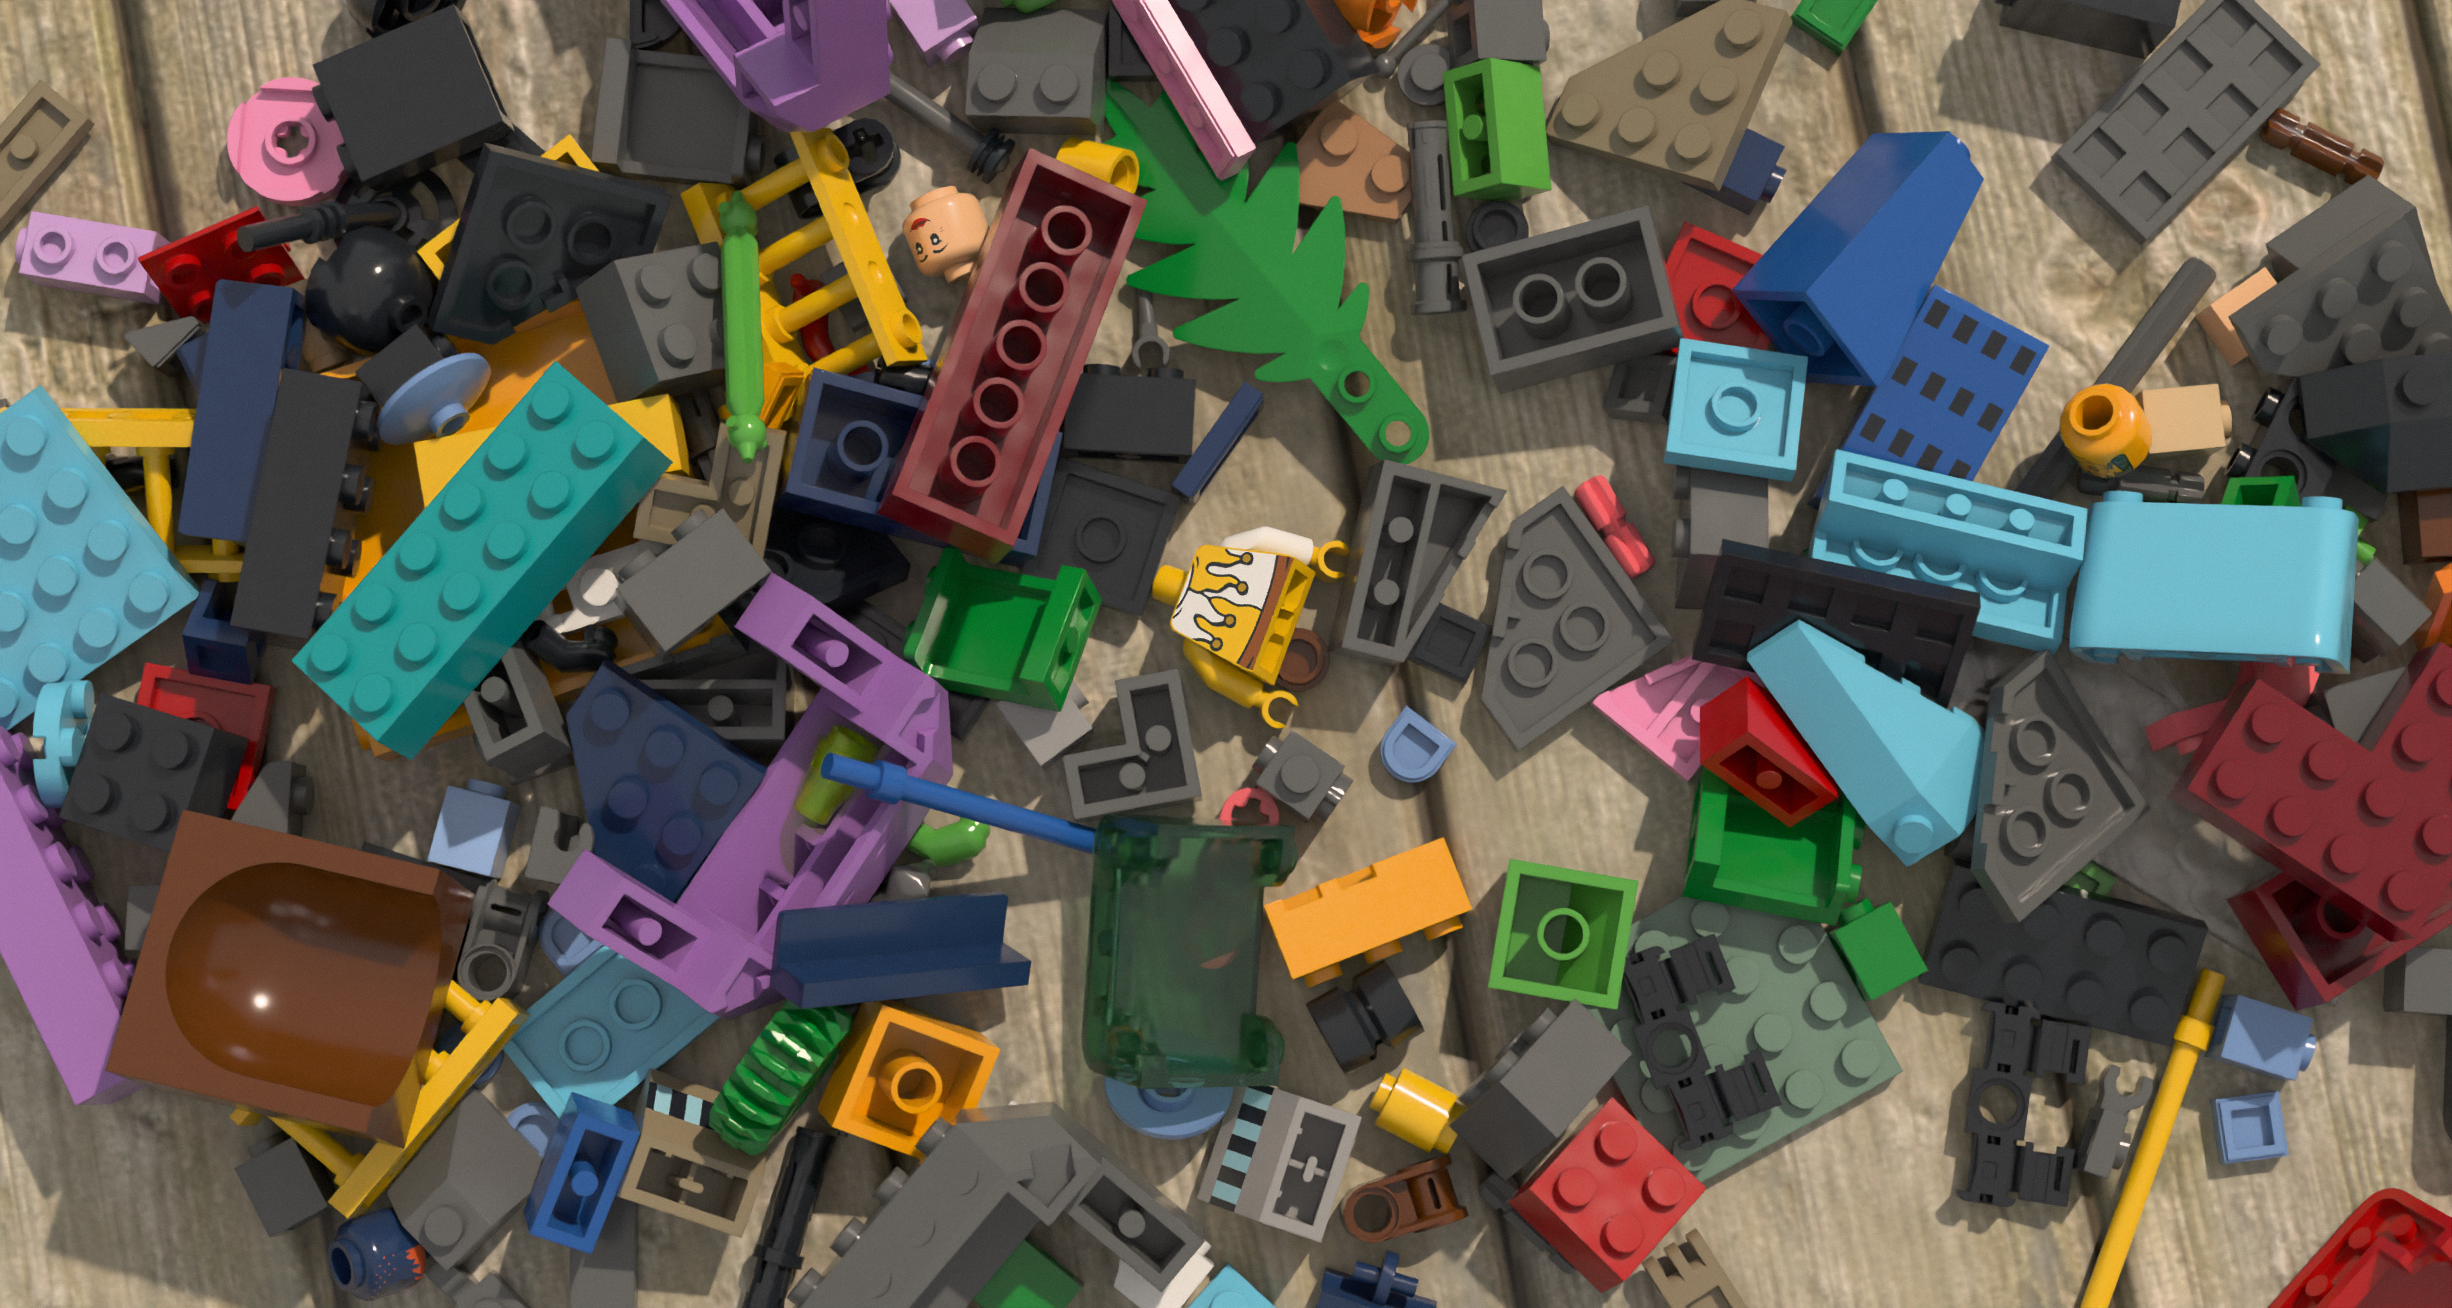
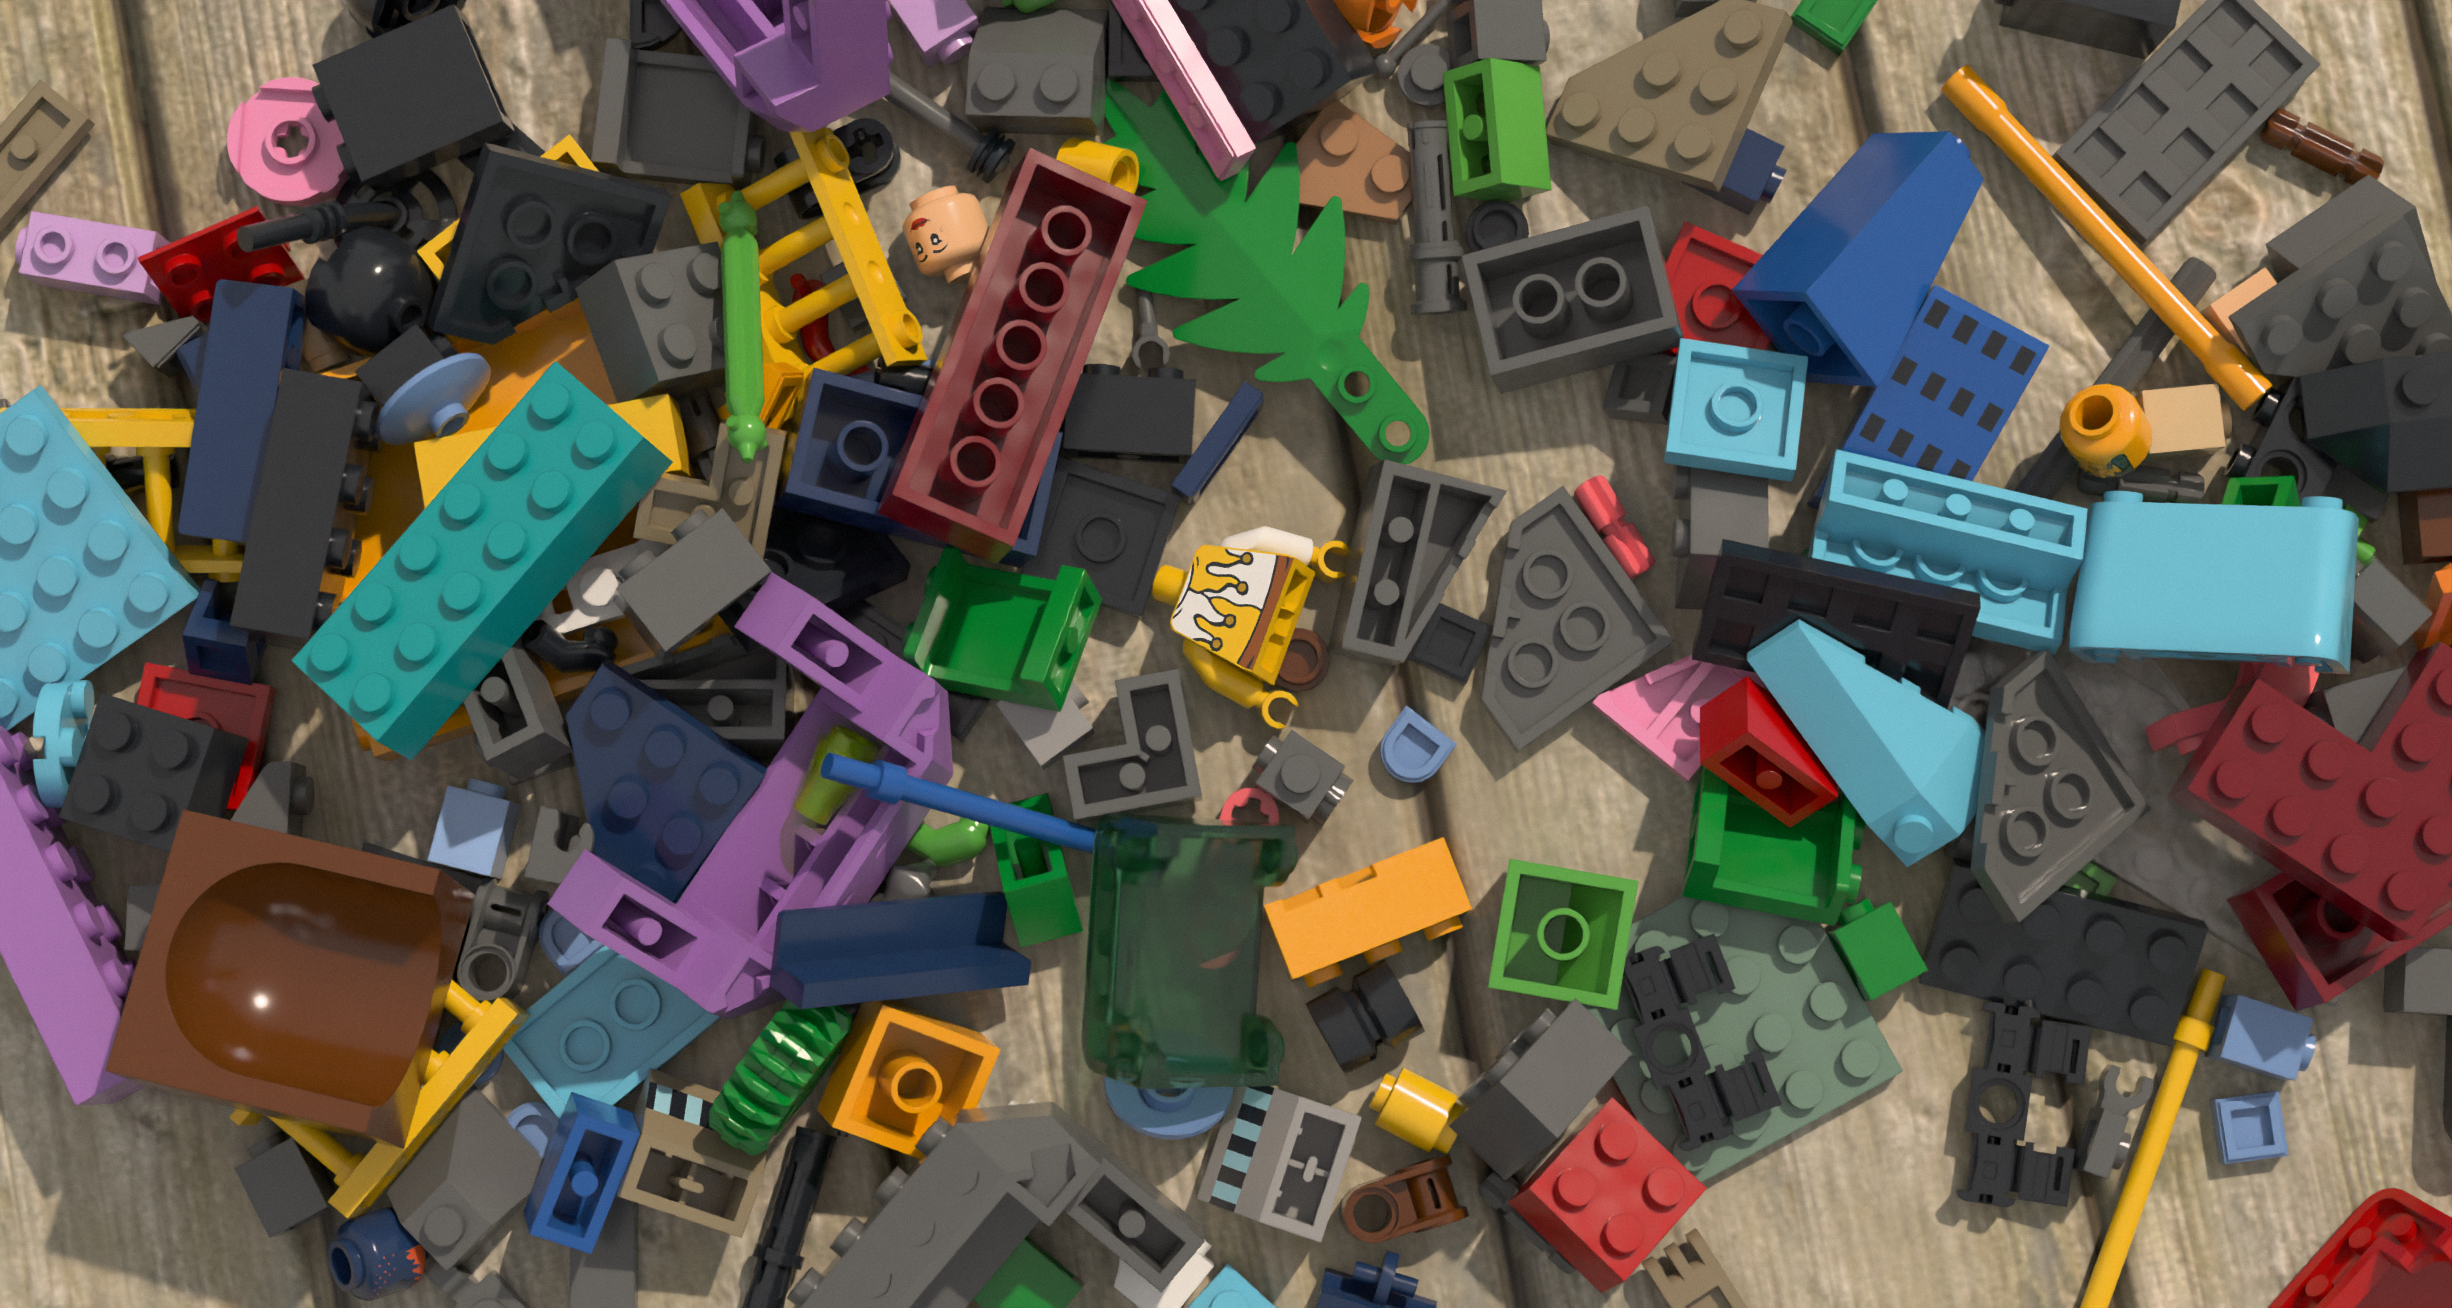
none -> green slope [990,793,1083,948]
none -> light orange piece [1940,64,2273,411]

